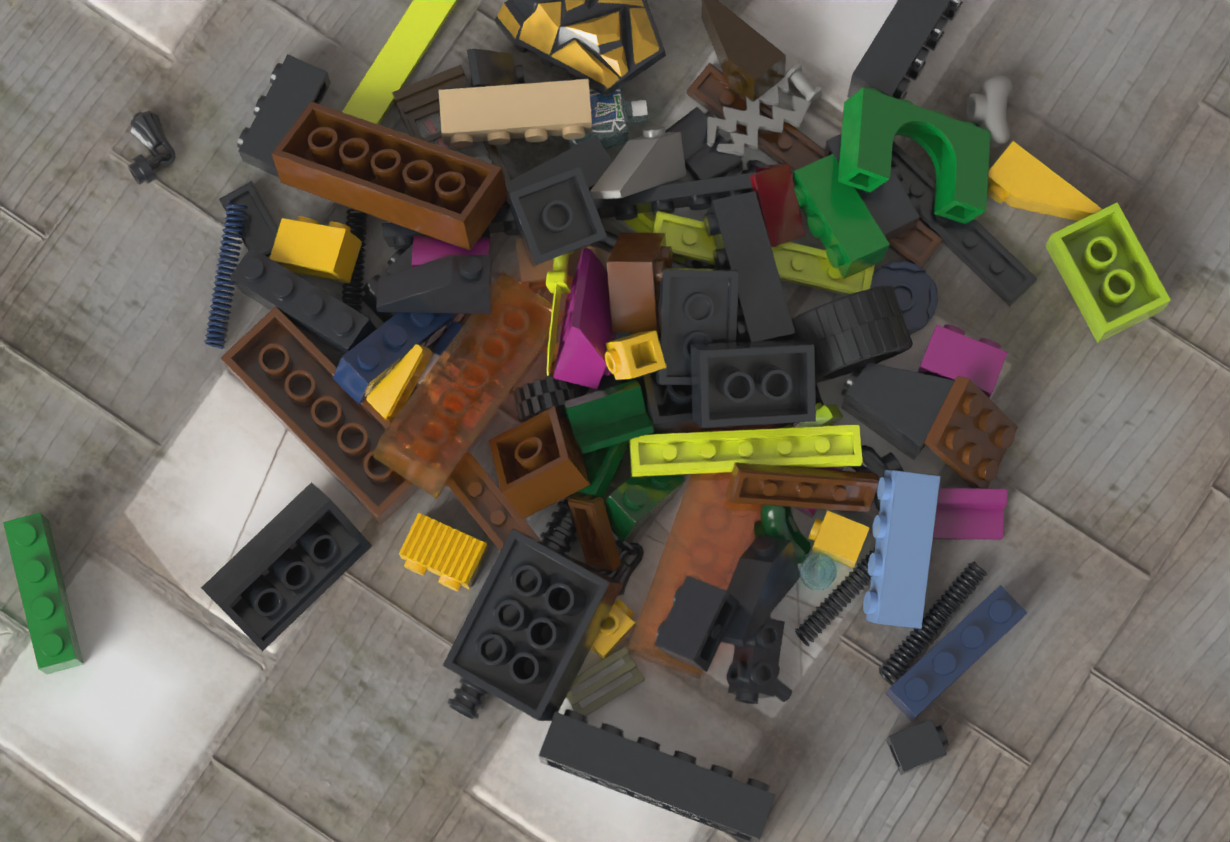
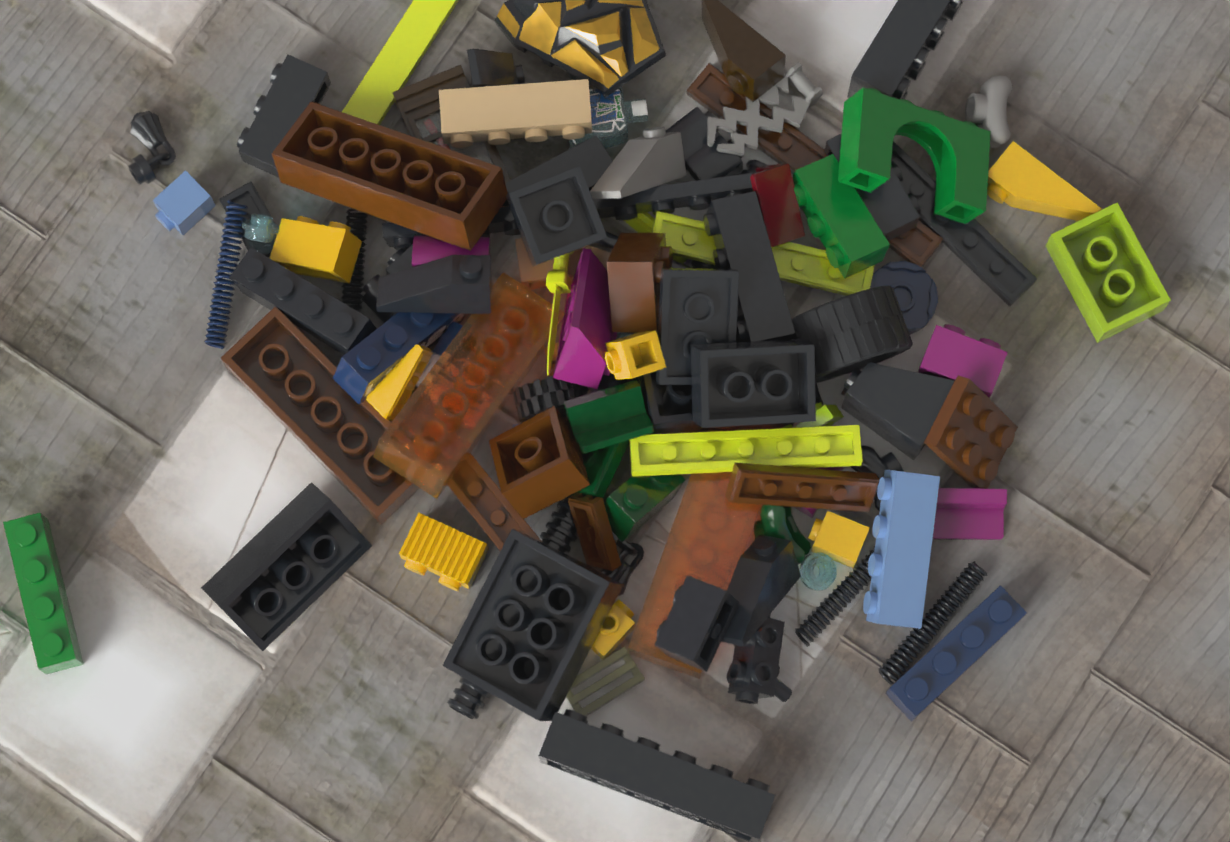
black brick [886,719,949,775] -> none
none -> medium blue brick [153,170,215,235]
none -> clear light blue plate [242,214,279,242]

